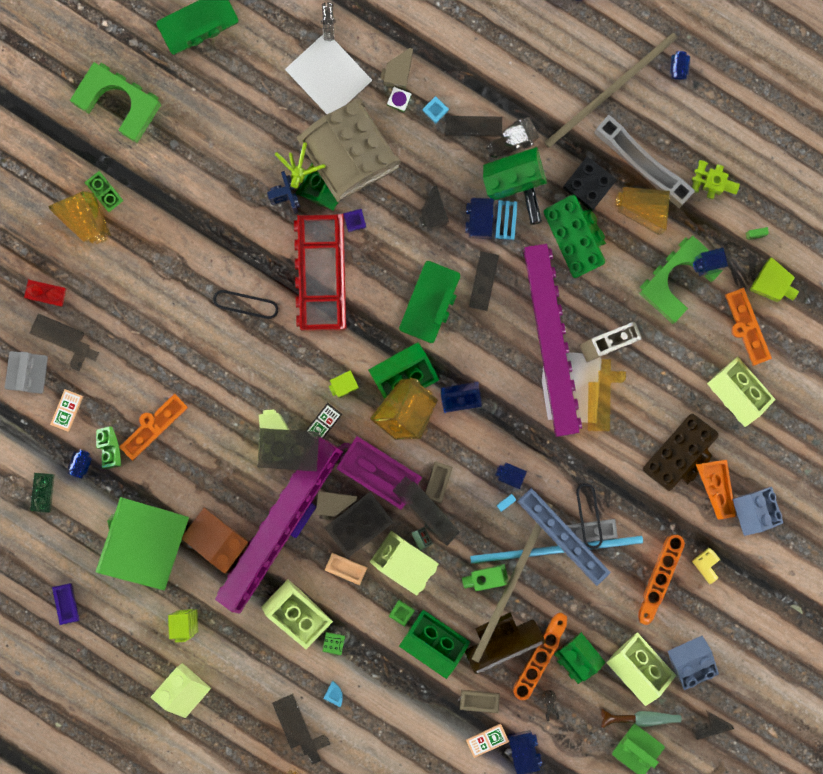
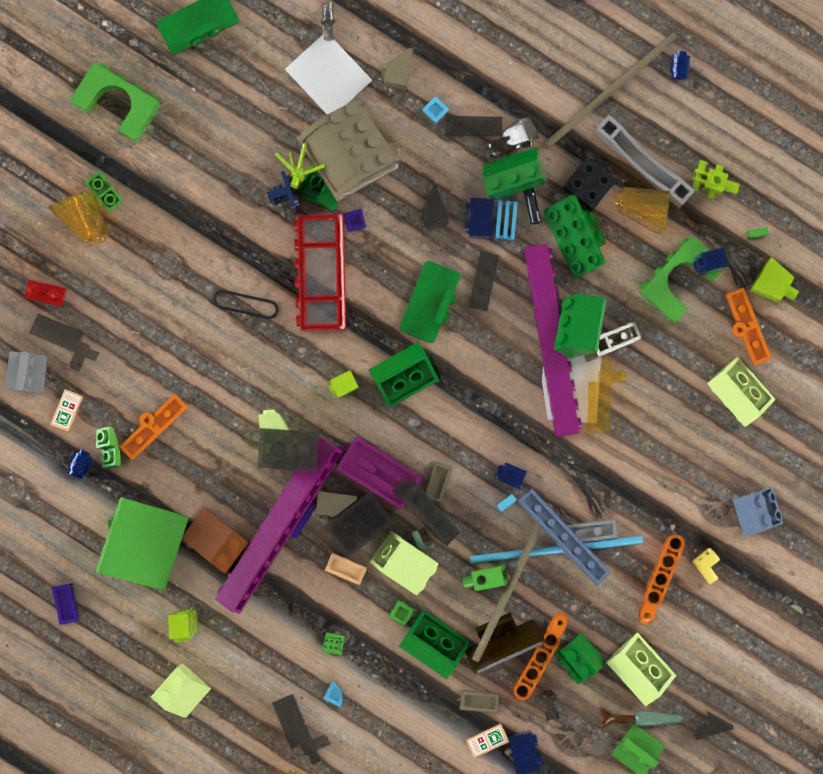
clear green tile [30,472,55,513] -> none
yellowish green slope [261,579,333,649] -> none
tile [304,402,343,440] -> none
clear yellow slope [370,378,438,440] -> none
tile [387,87,412,112] -> none
clear blue brick [441,382,482,413] -> none
black piece [576,483,603,549] -> none
dark brown bracket [643,414,719,491] -> none
sand blue slope [667,635,719,690] -> none
orange wing [696,460,736,520] -> none
none -> green slope [554,294,607,358]

